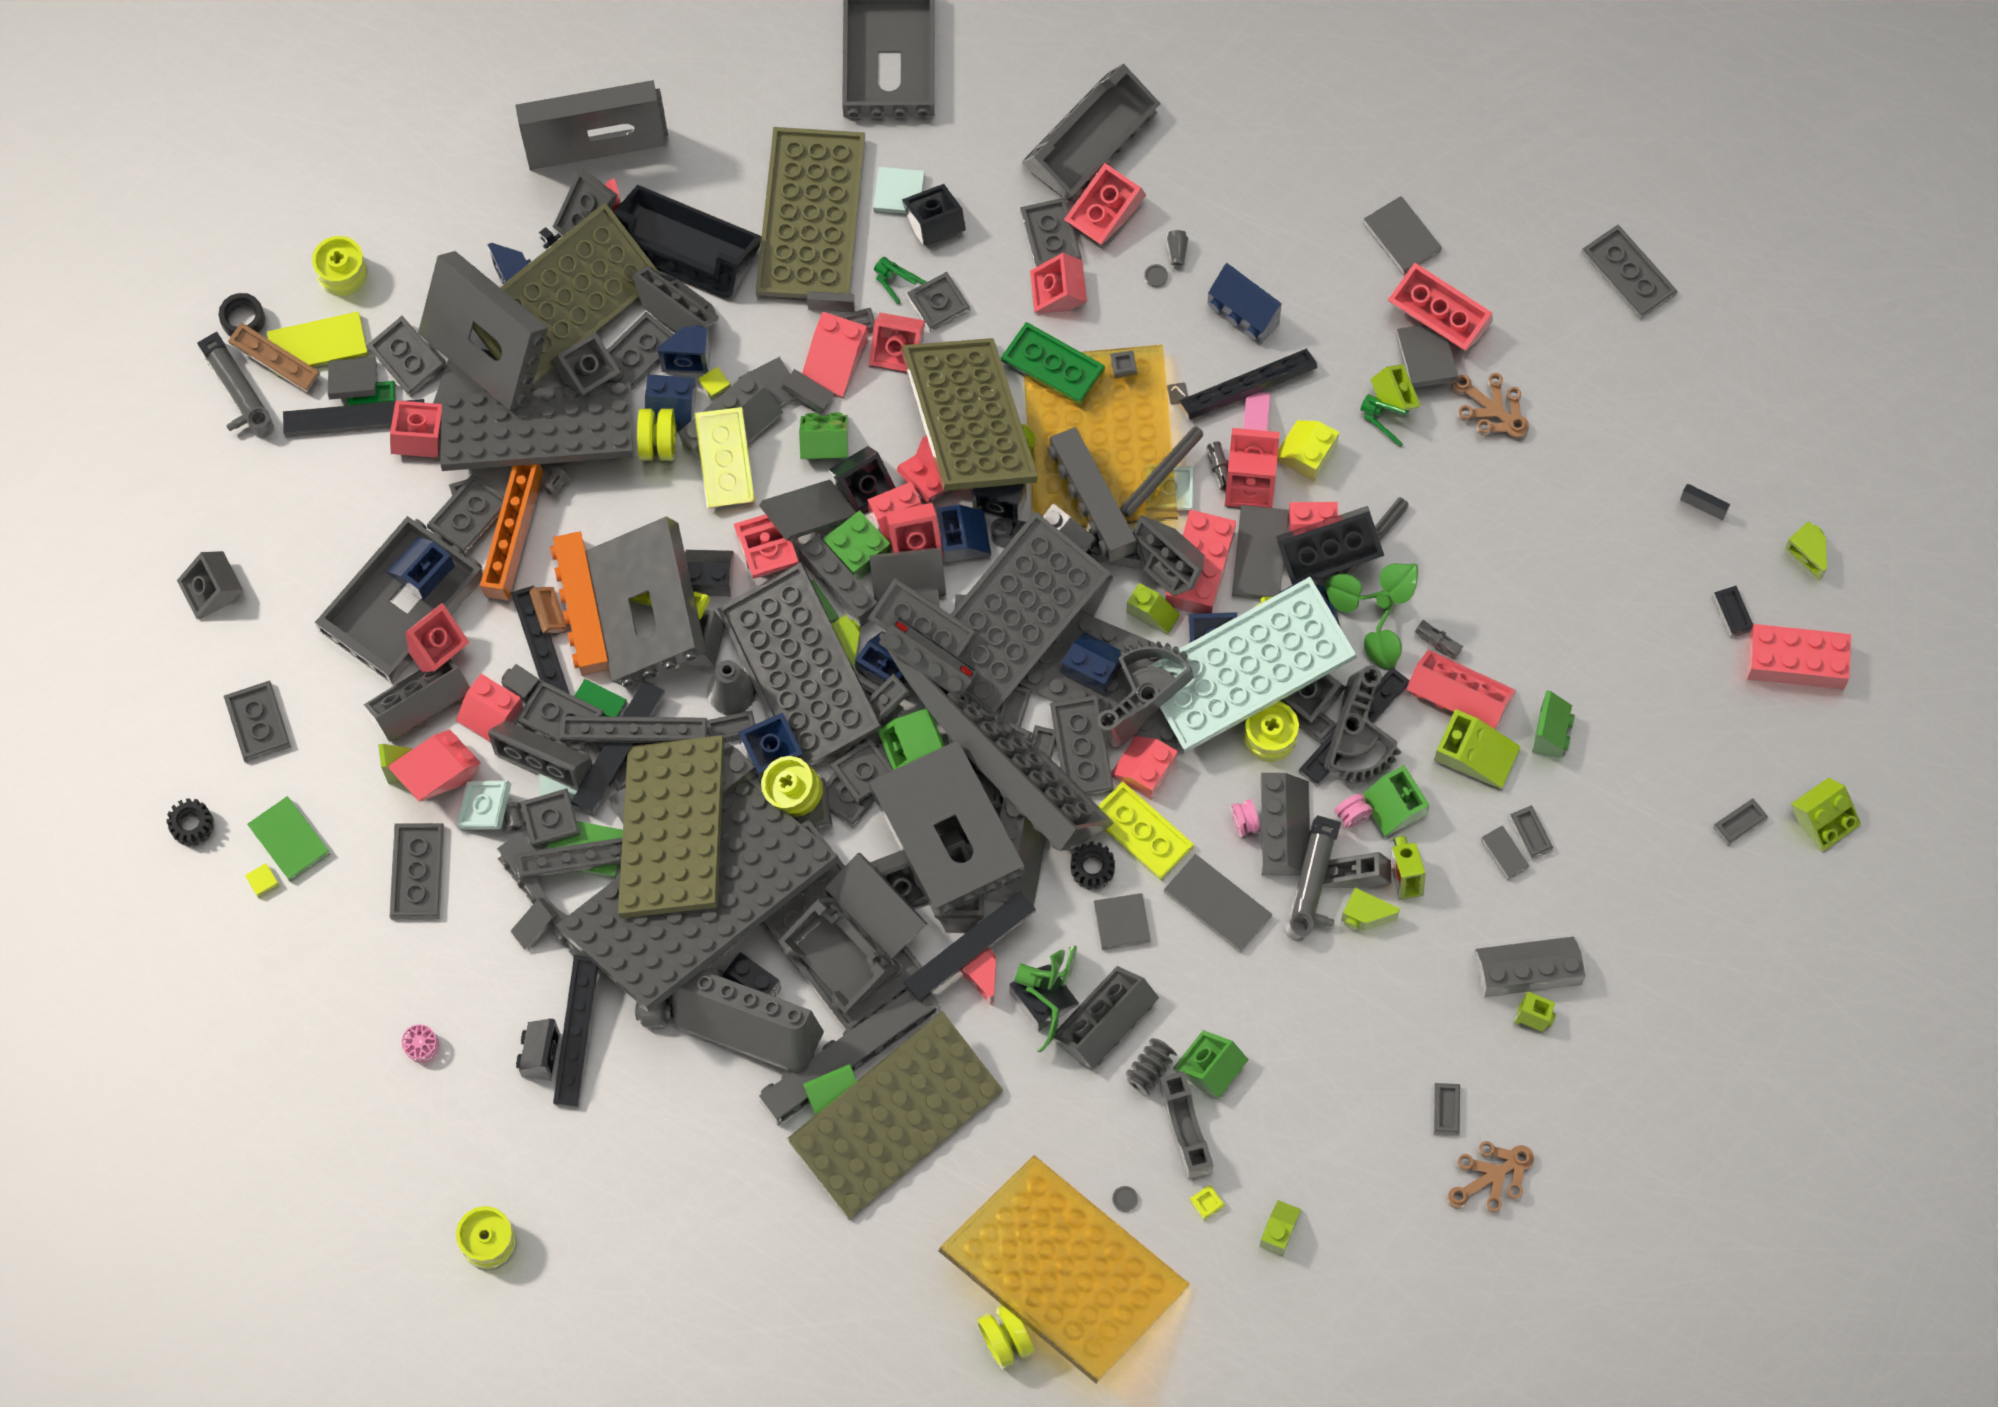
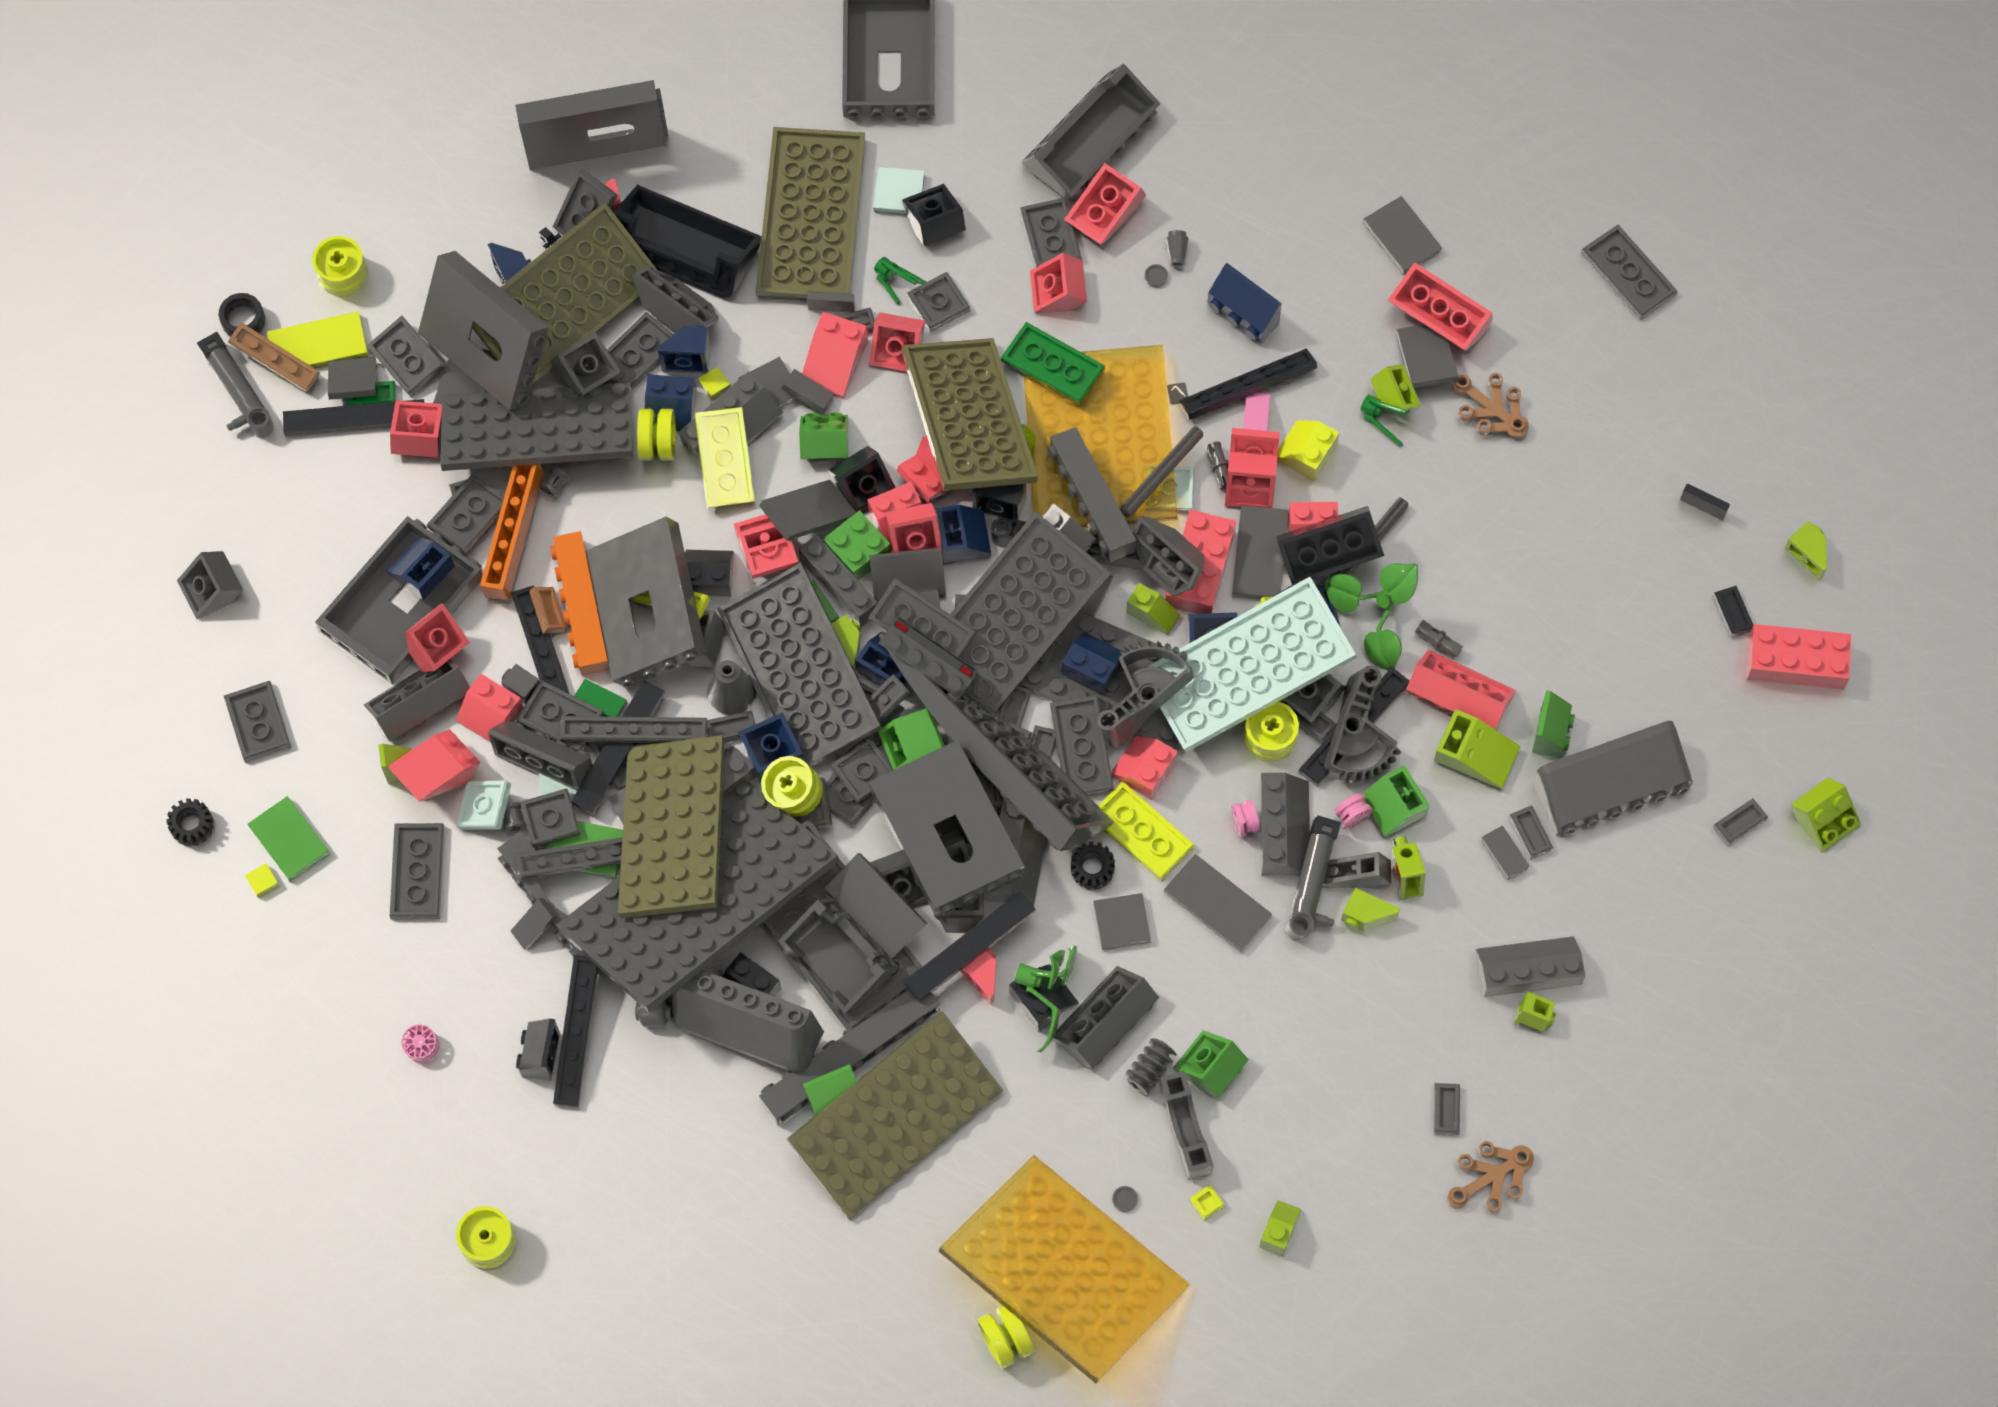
dark grey tile [1110,350,1138,379] -> none
none -> dark grey windscreen [1533,721,1693,835]

